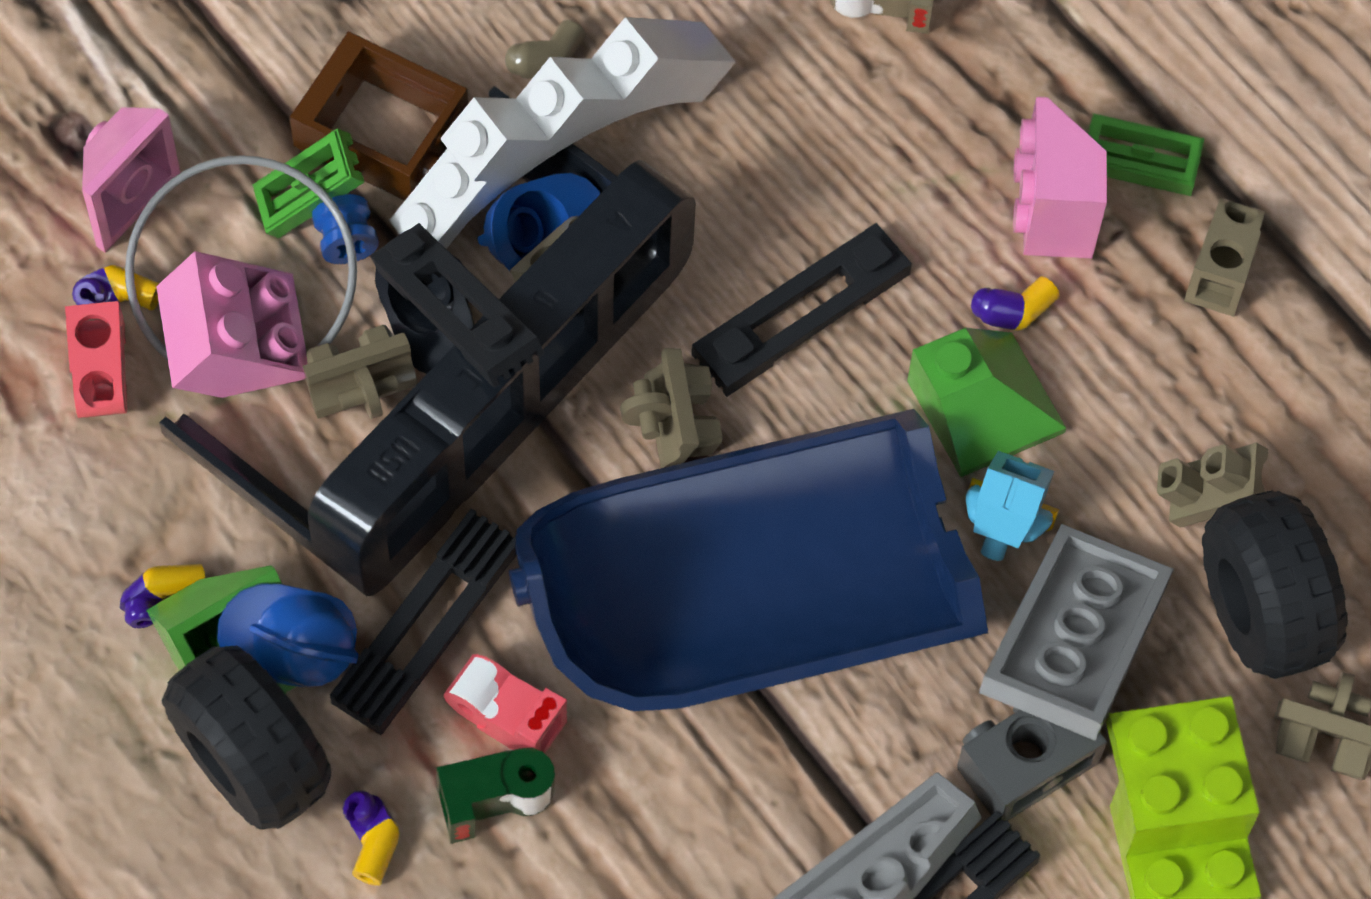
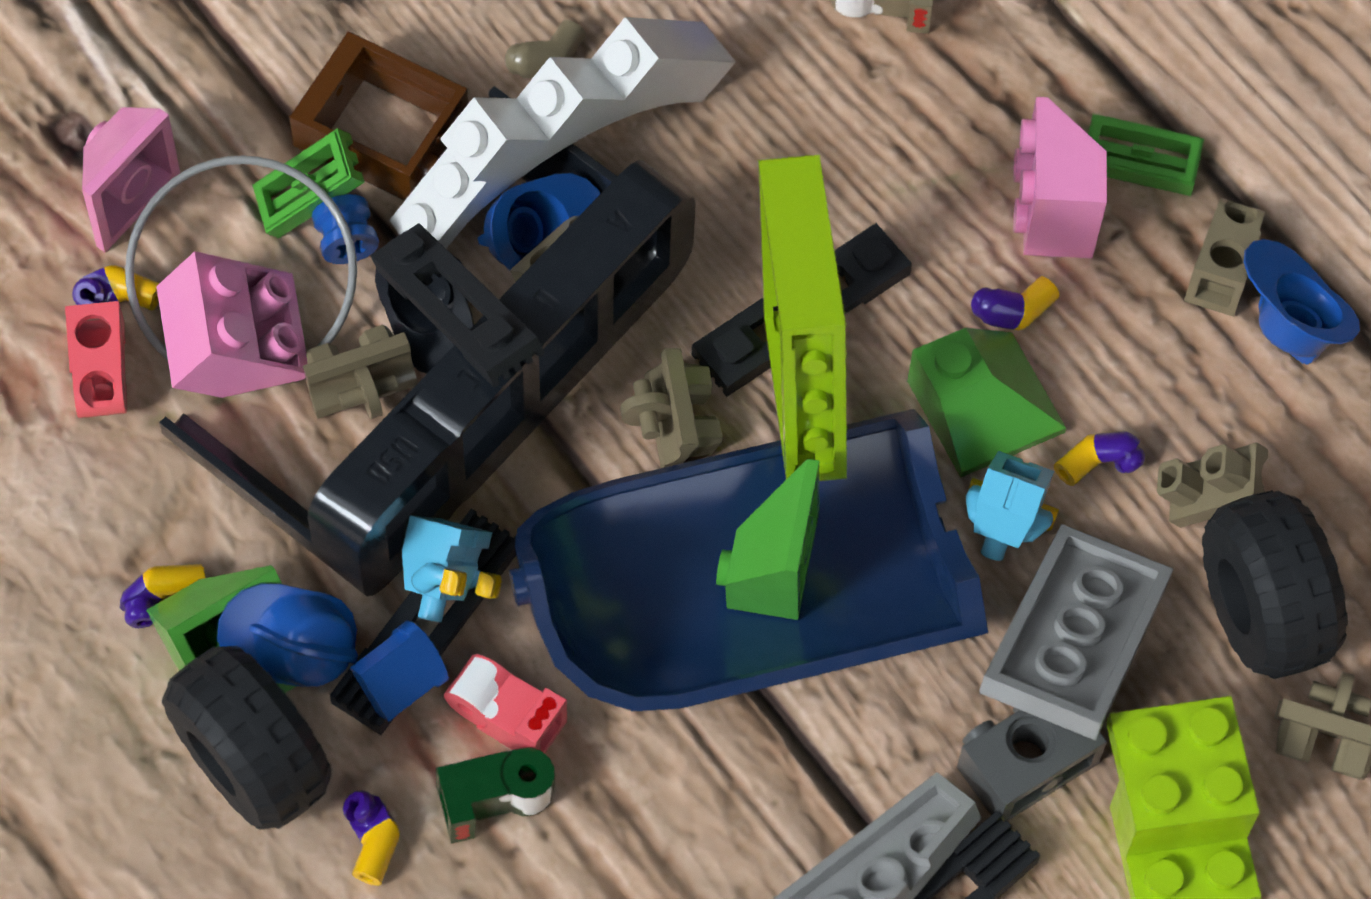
none -> blue tile [350,620,449,722]
none -> medium azure piece [402,515,502,622]
none -> bright green slope [716,459,820,620]
none -> lime window [758,154,847,481]
none -> arm [1053,431,1145,486]
none -> blue piece [1244,239,1360,365]

